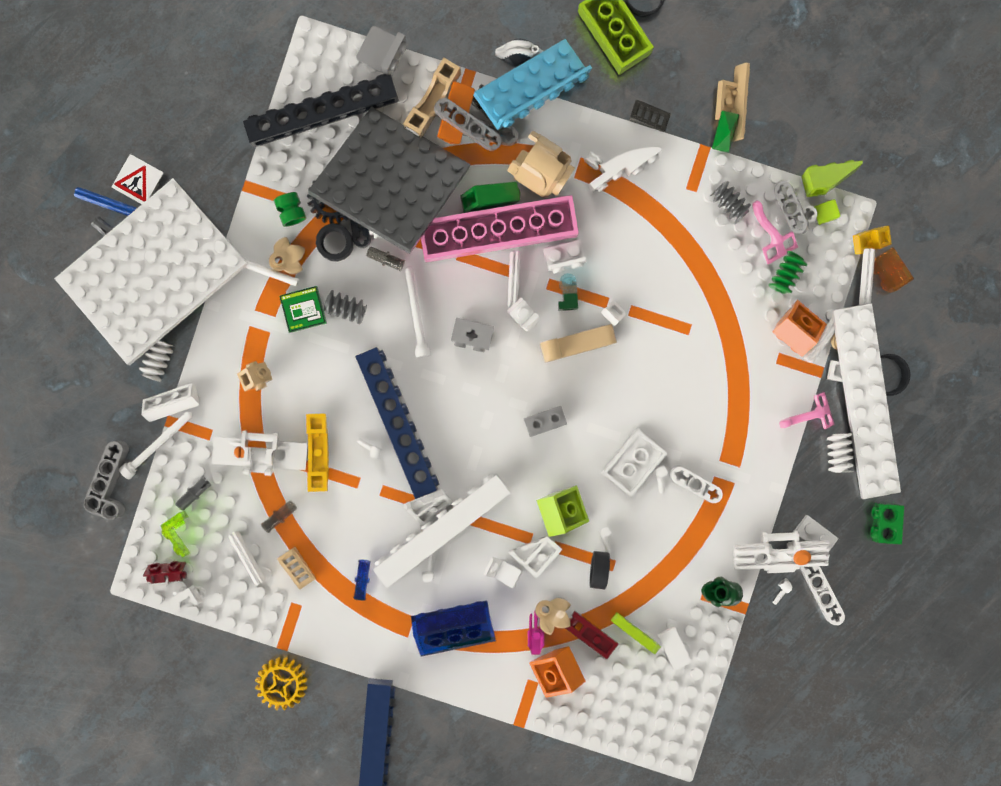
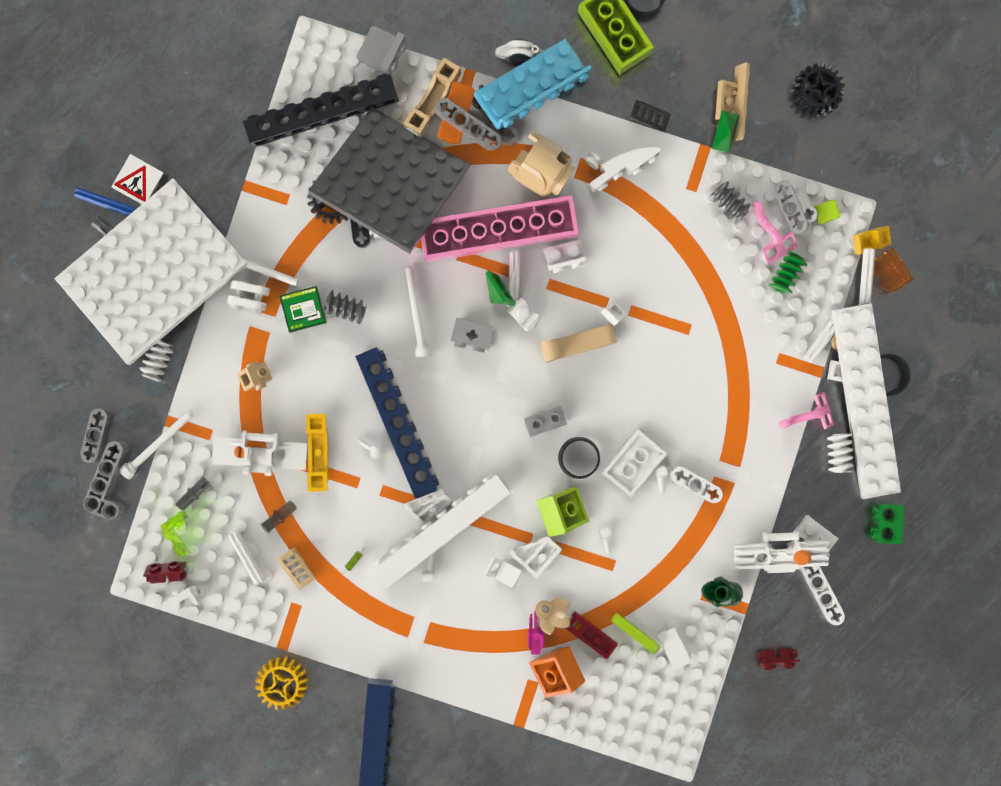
white slope [141,383,199,422] -> none
tan plate [269,237,305,274] -> none
green wheel [273,192,307,227] -> none
black tyre [316,223,354,262] -> none
clear blue pin [353,559,371,600] -> none
clear smoke axle [366,246,405,271] -> none
clear blue slope [411,600,496,657] -> none
green slope [460,182,521,213] -> none
leg [558,273,578,311] -> none
black tyre [590,551,610,590] -> none
orange slope [773,300,827,356] -> none
white hand [773,578,792,605] -> none
lime slope [801,160,863,197] -> none
none -> light grey beam [80,408,110,463]
none -> white brick [227,280,270,314]
none -> lime piece [343,548,364,574]
none -> green slope [485,271,516,306]
none -> black tyre [558,437,600,479]
none -> dark red hinge [758,648,800,670]
none -> black gear [792,63,845,116]

